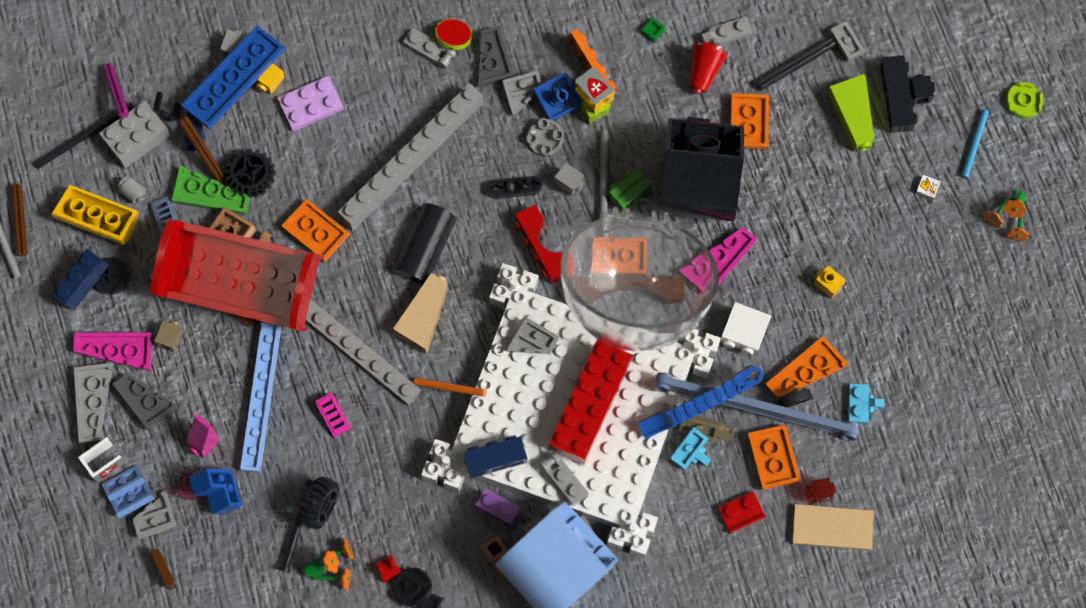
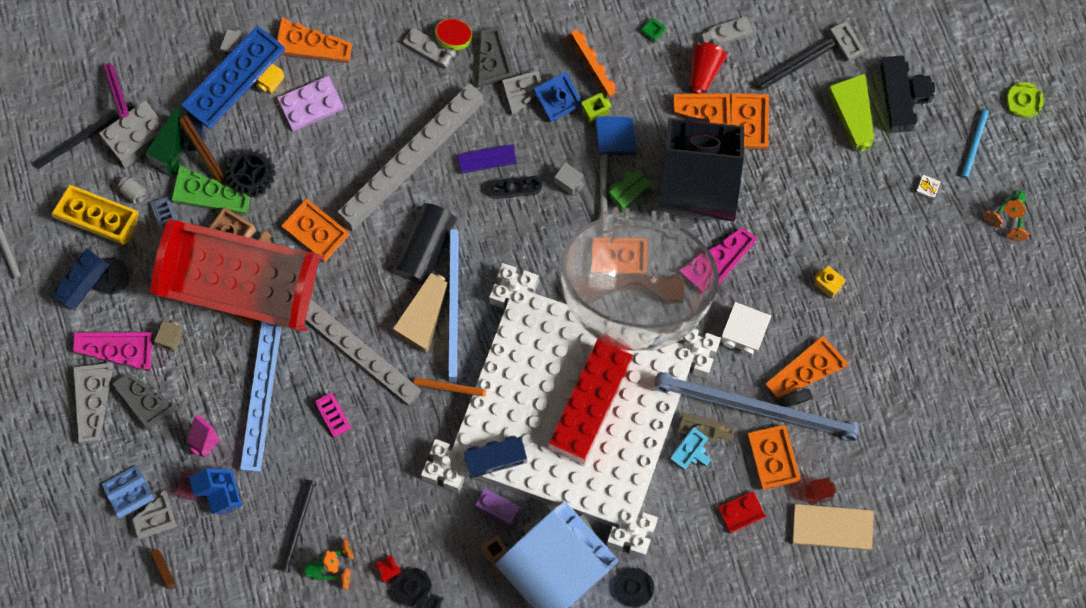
reddish brown axle [11,184,27,256] -> none
white piece [78,438,126,483] -> none
black piece [153,91,181,121] -> none
black gear [299,476,339,530] -> none
light grey wing [507,317,560,354] -> none
red arch [514,204,572,284] -> none
light grey dish [527,118,564,156] -> none
light grey plate [539,451,589,507] -> none
piece [575,67,615,114] -> none
blue piece [638,365,763,440] -> none
medium azure hinge [848,384,884,424] -> none
none -> dark green slope [146,107,184,177]
none -> orange wing [277,17,352,63]
none -> light blue tile [449,229,459,382]
none -> dark purple tile [458,144,517,174]
none -> blue slope [596,116,637,156]
none -> black tile [615,568,654,608]
none -> orange wing [673,93,731,125]

